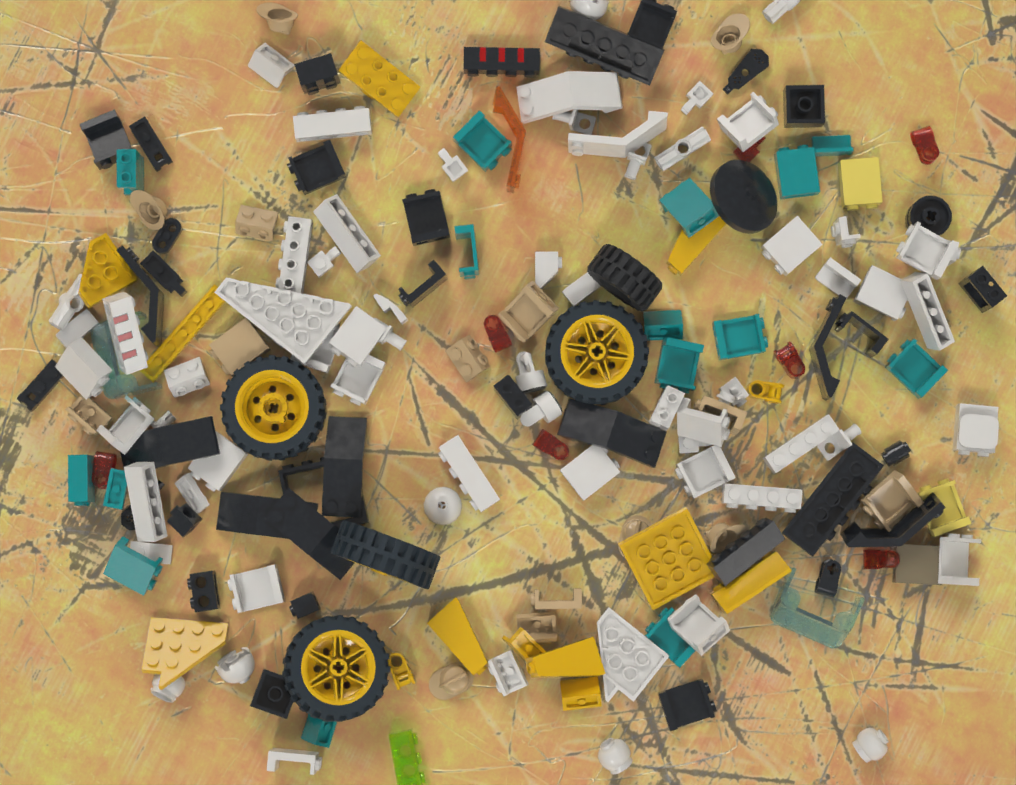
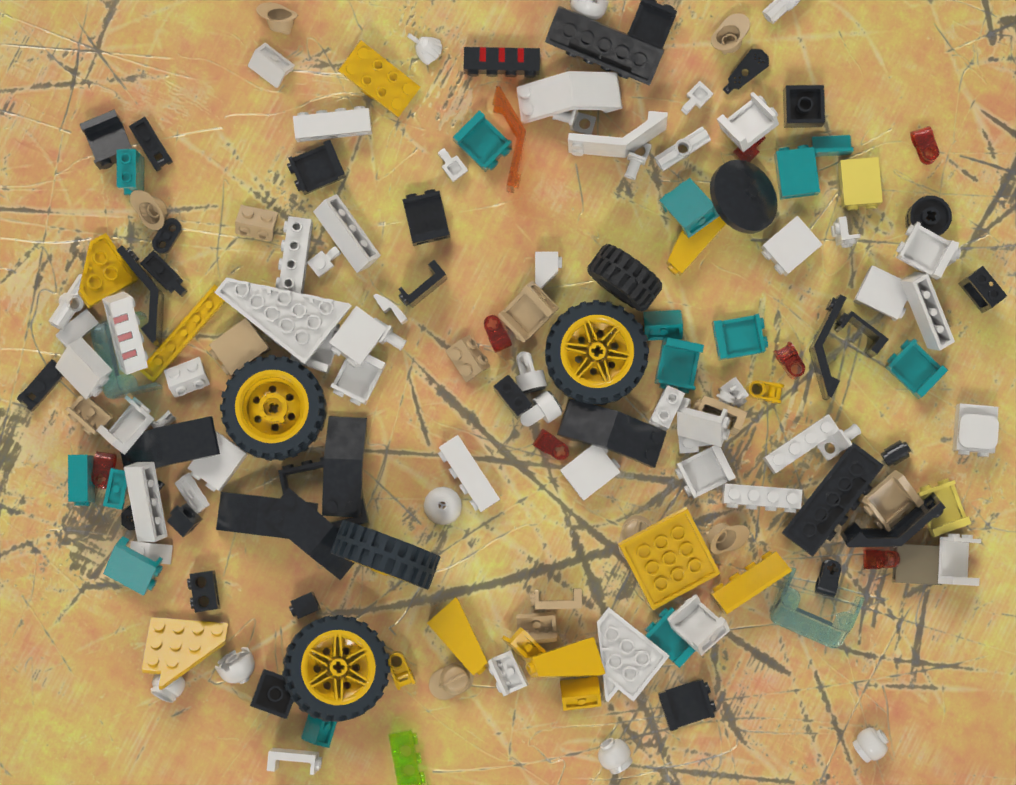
white panel [228,564,285,613] -> none
black brick [294,53,341,95] -> none
teal panel [454,224,479,280] -> none
white slope [562,272,601,307] -> none
black brick [706,518,785,586] -> none
white panel [815,257,861,299] -> none
none -> white piece [407,33,442,65]

